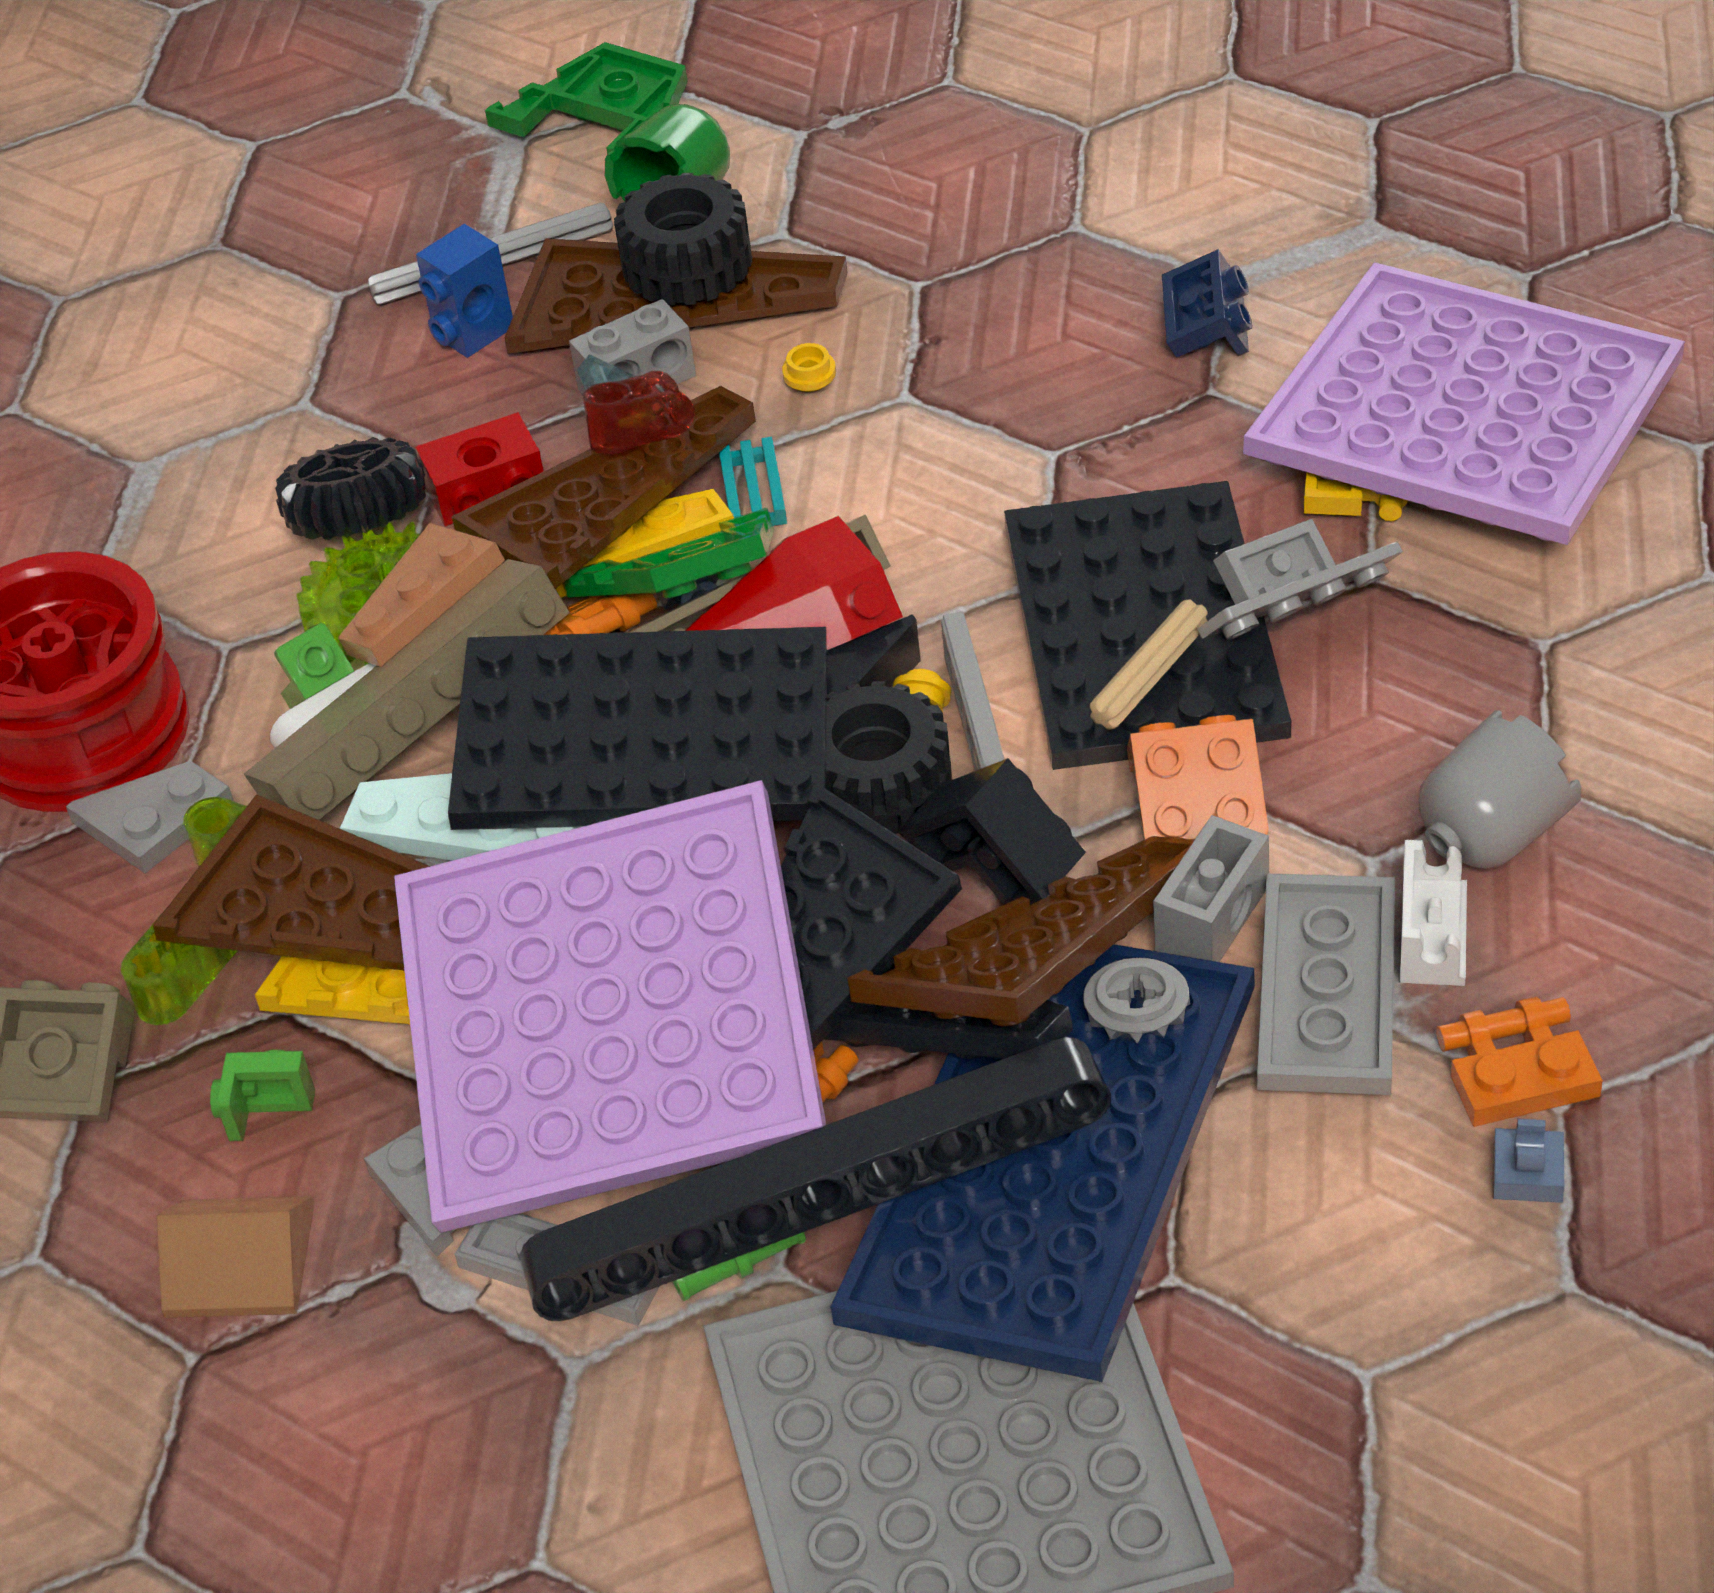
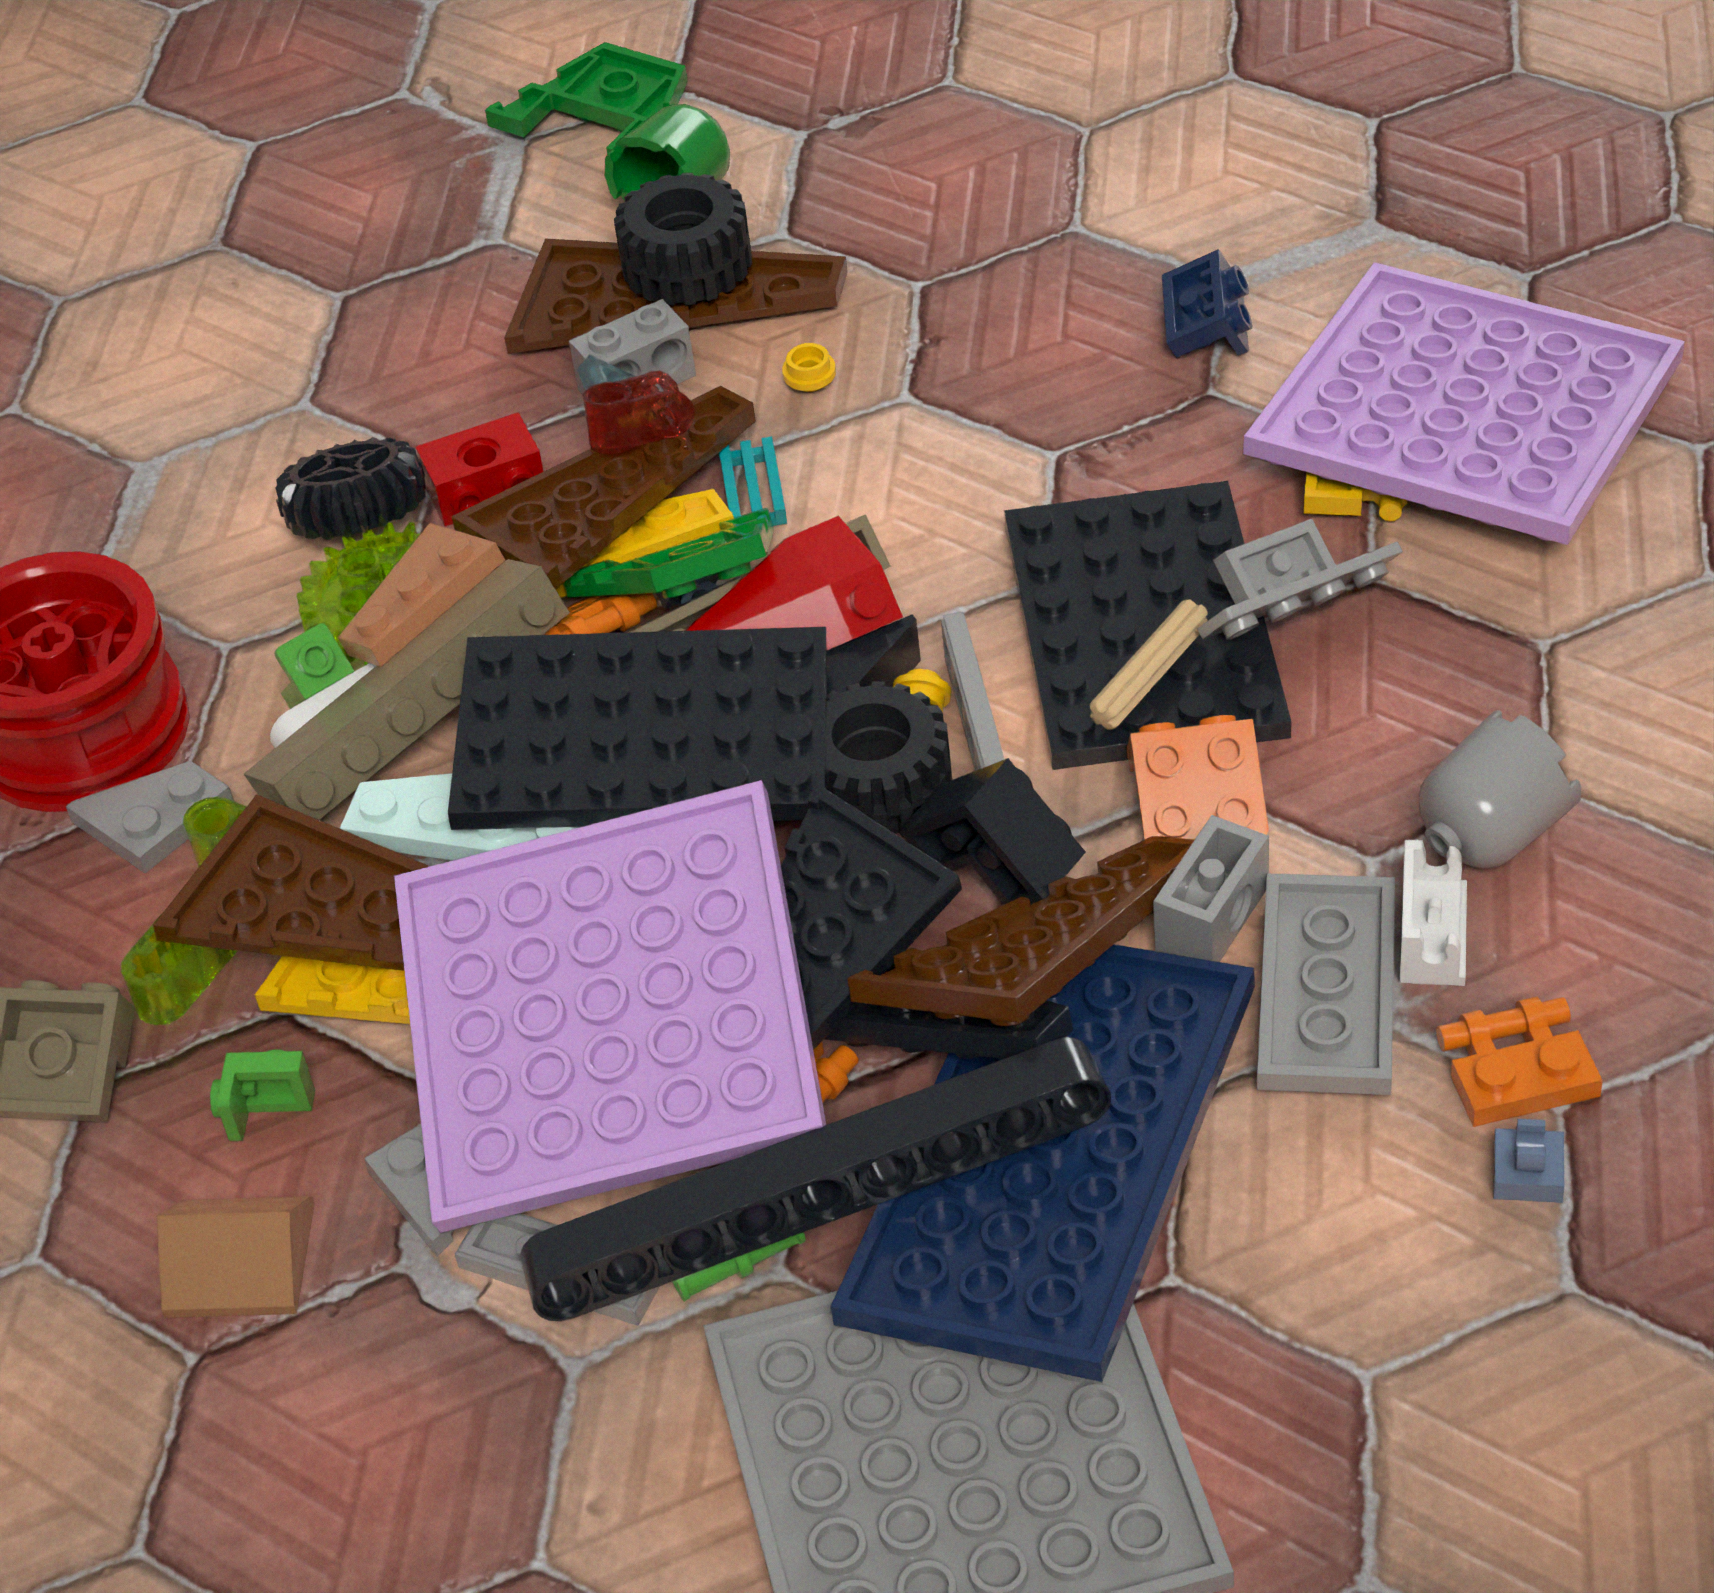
light grey axle [368,203,613,305] -> none
blue brick [416,224,513,358] -> none
light grey gear [1084,958,1190,1043] -> none

